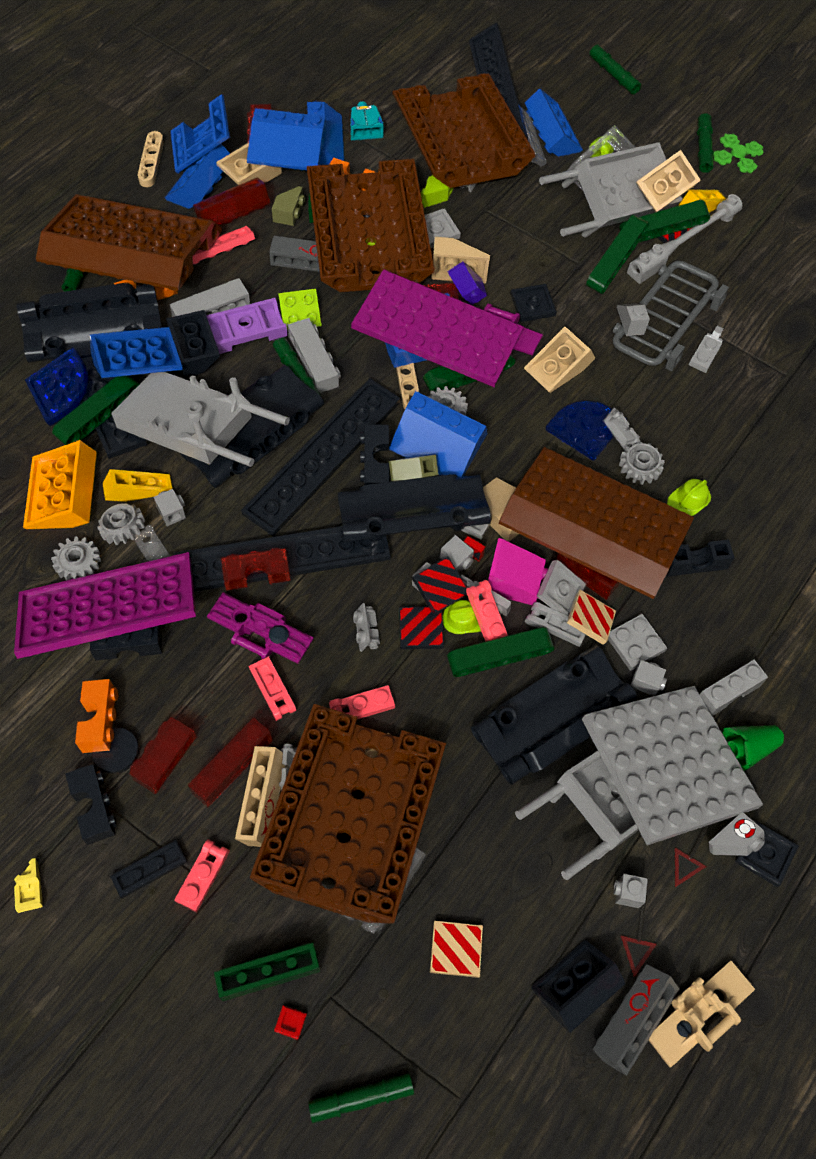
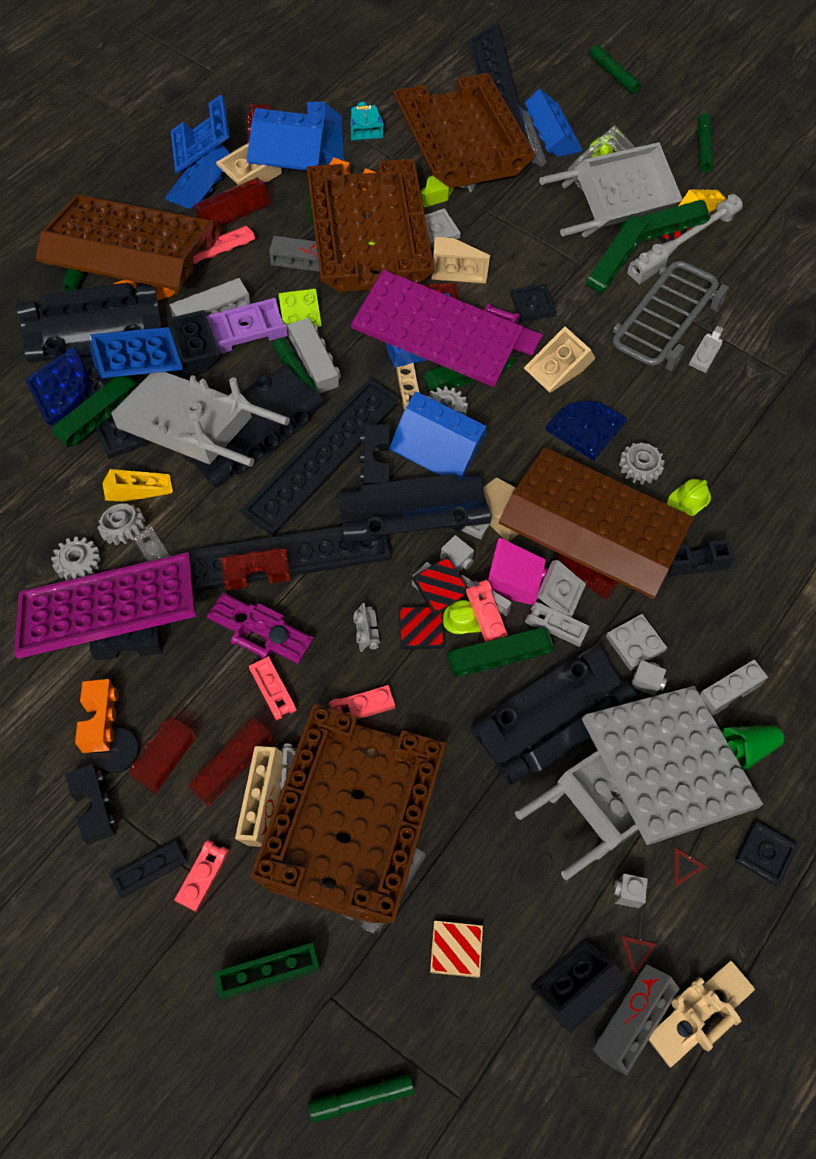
light yellow slope [14,858,43,913] -> none
light orange slope [23,440,97,529] -> none
tan beam [138,131,164,187] -> none
light grey brick [154,489,186,526] -> none
olive slope [272,186,305,226] -> none
red tile [274,1006,307,1040] -> none
slope [389,454,439,482] -> none
dark purple slope [448,262,487,305] -> none
red tile [464,536,485,562] -> none
tan tile [567,590,616,645] -> none
light grey hinge [603,408,640,450] -> none
light grey slope [617,303,650,336] -> none
tan slope [636,150,701,212] -> none
light grey slope [709,812,765,856] -> none
bright green plant [714,134,763,173] -> none

